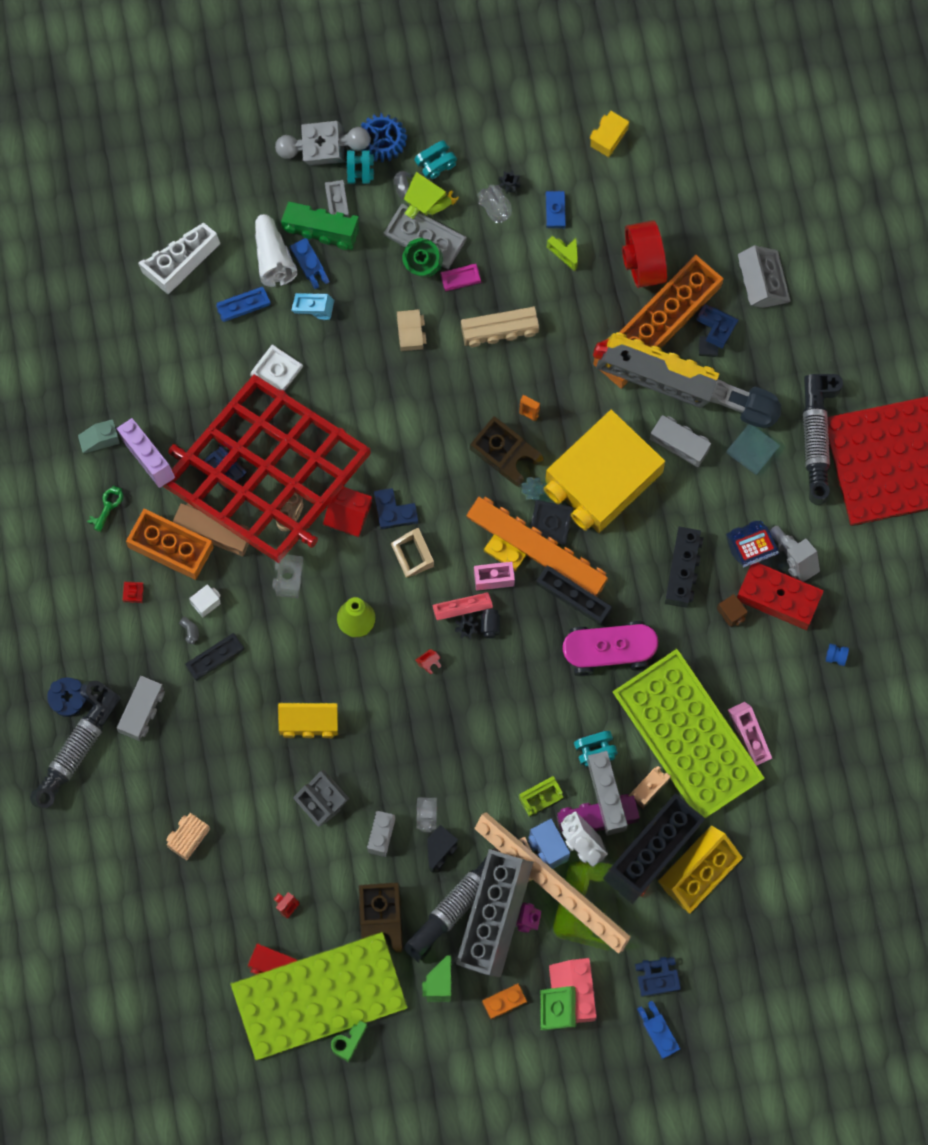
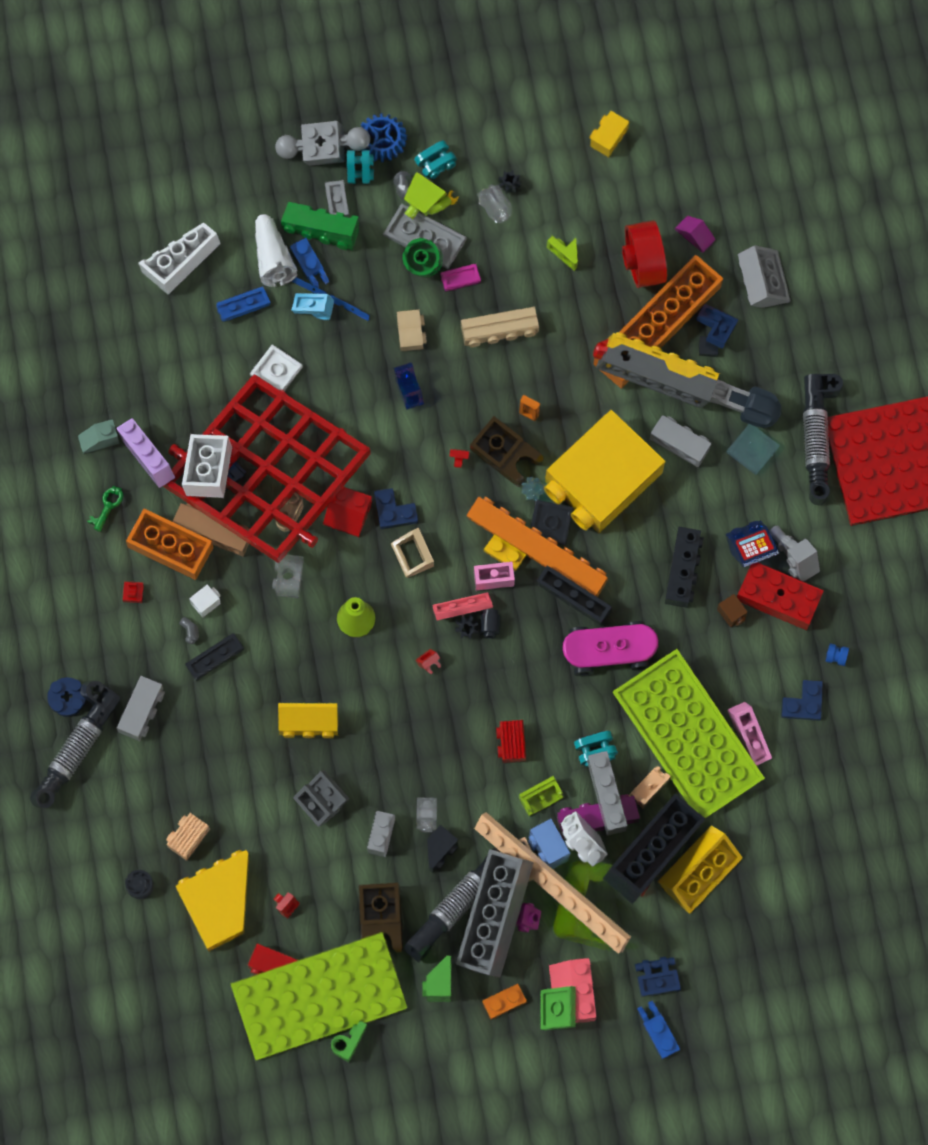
blue plate [546,191,565,228] -> none
none -> black wheel [125,870,154,900]
none -> yellow slope [176,850,249,952]
none -> white brick [182,434,232,498]
none -> blue piece [292,277,370,321]
none -> clear blue brick [394,362,424,410]
none -> red tile [449,449,470,468]
none -> red brick [496,720,526,763]
none -> magenta slope [675,216,715,253]
none -> dark blue plate [781,680,822,721]

